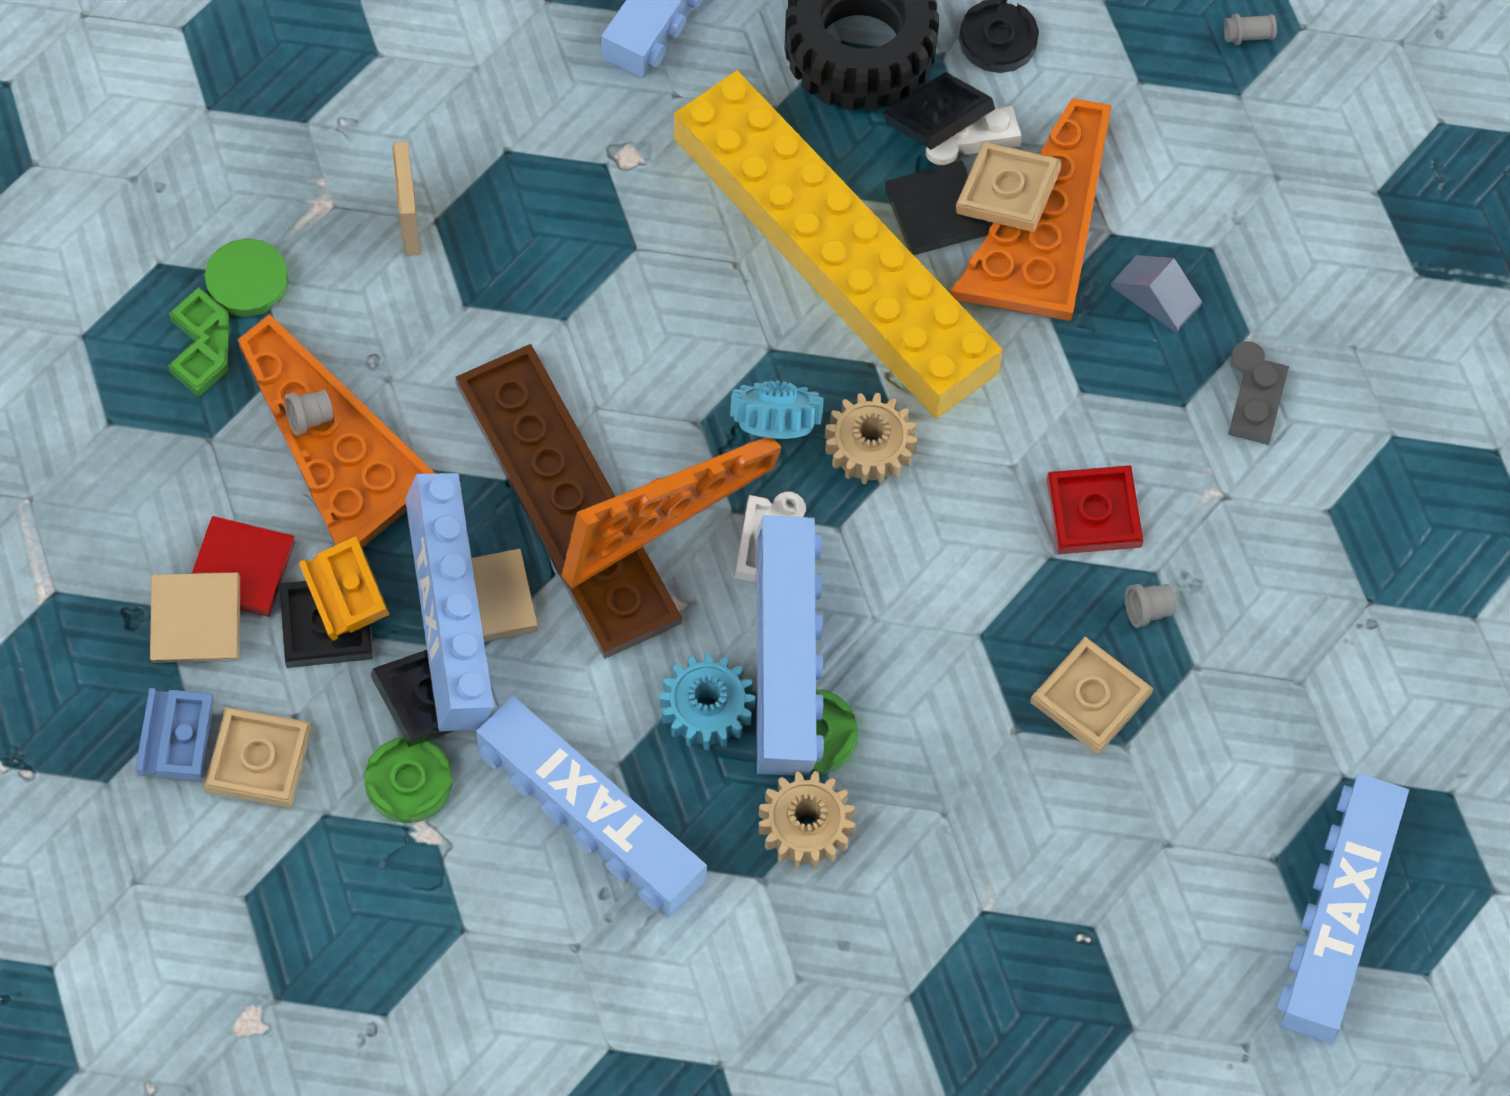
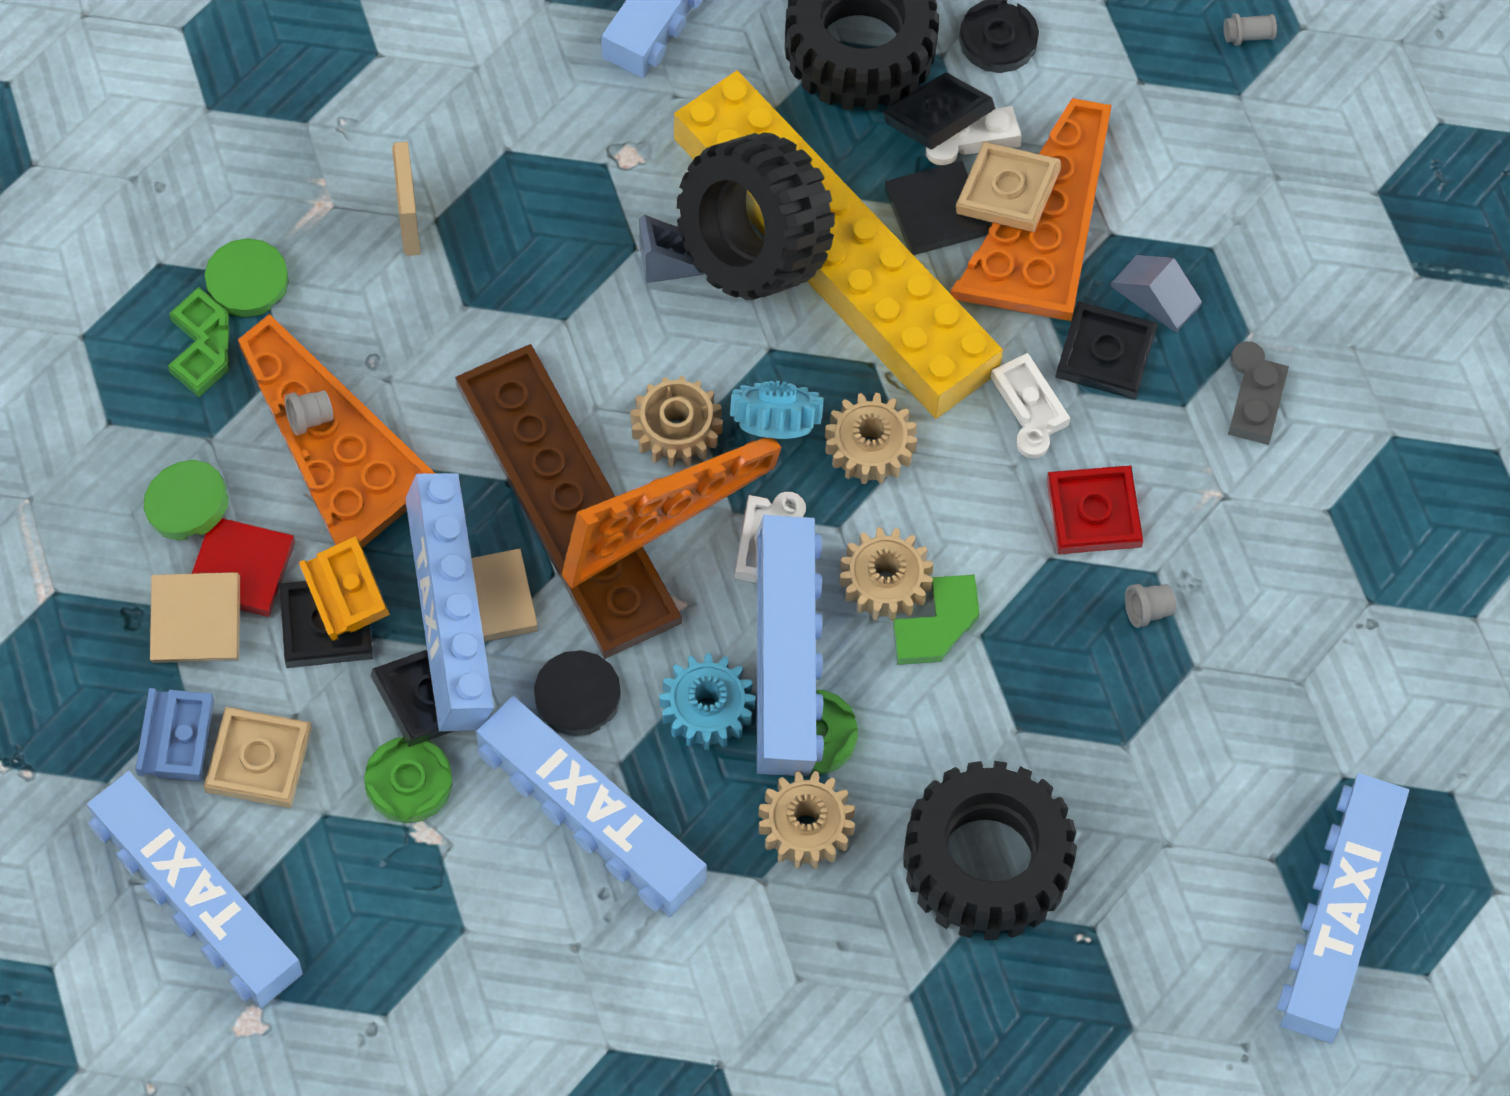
tan tile [1030,637,1153,755] -> none
none -> light blue brick [87,771,303,1009]
none -> bright green tile [143,460,229,541]
none -> black tile [534,650,621,736]
none -> tan gear [630,376,723,468]
none -> sand blue slope [639,215,705,283]
none -> black tyre [676,132,835,300]
none -> tan gear [839,527,933,621]
none -> bright green tile [893,574,980,665]
none -> black tyre [903,761,1077,940]
none -> white hinge [991,353,1071,459]
none -> black tile [1055,301,1158,400]

